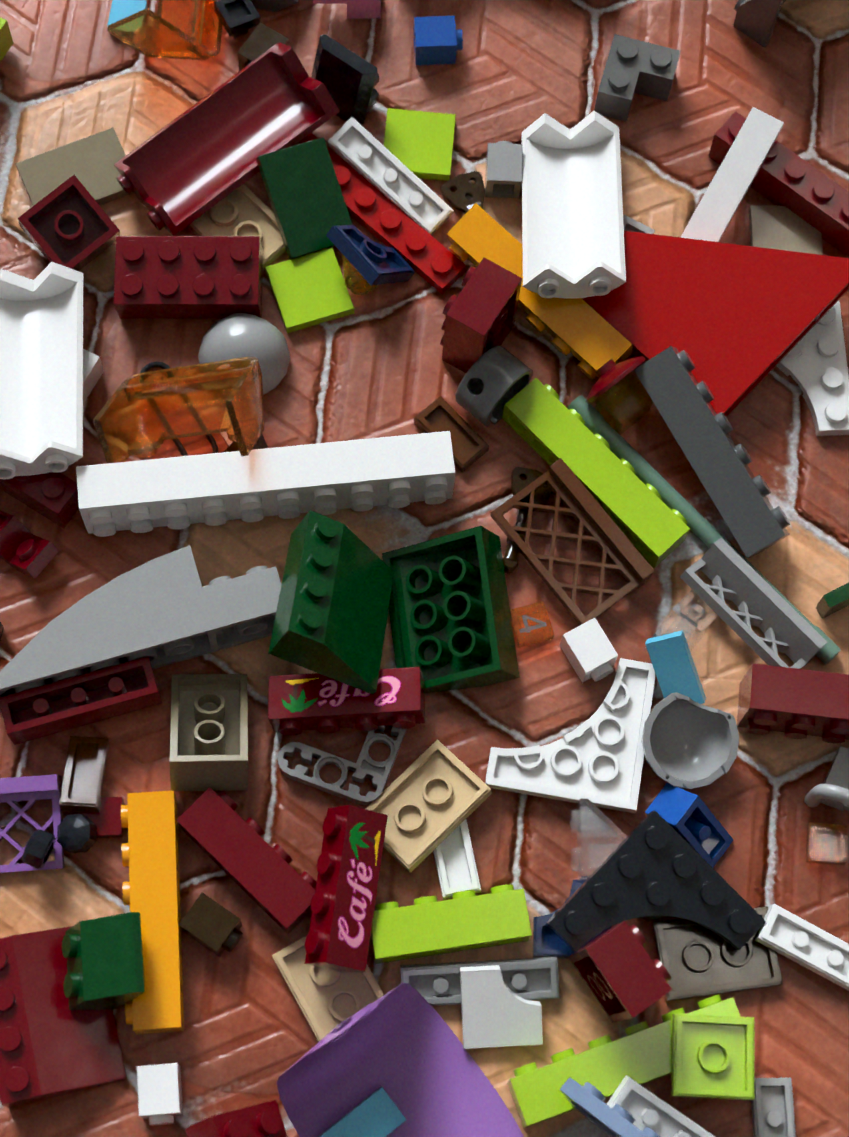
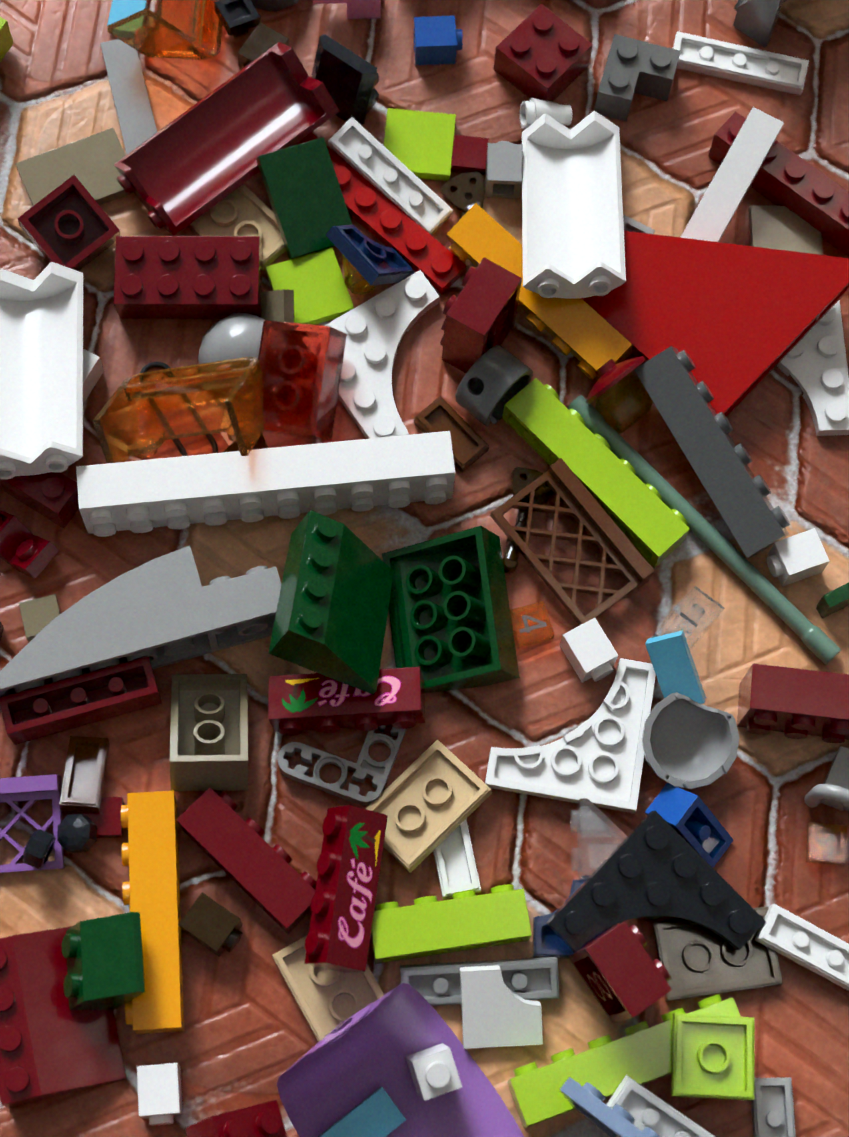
light grey fence [680,537,828,669] -> none
none -> dark tan tile [19,594,61,641]
none -> light grey tile [100,36,157,154]
none -> clear red slope [248,320,347,441]
none -> dark tan tile [261,289,294,328]
none -> white plate [301,270,440,439]
none -> white brick [405,1043,462,1101]
none -> dark red tile [451,135,489,175]
none -> dark red brick [493,4,593,102]
none -> white cone [520,98,572,129]
none -> white tile [673,32,809,95]
none -> white brick [767,528,830,587]

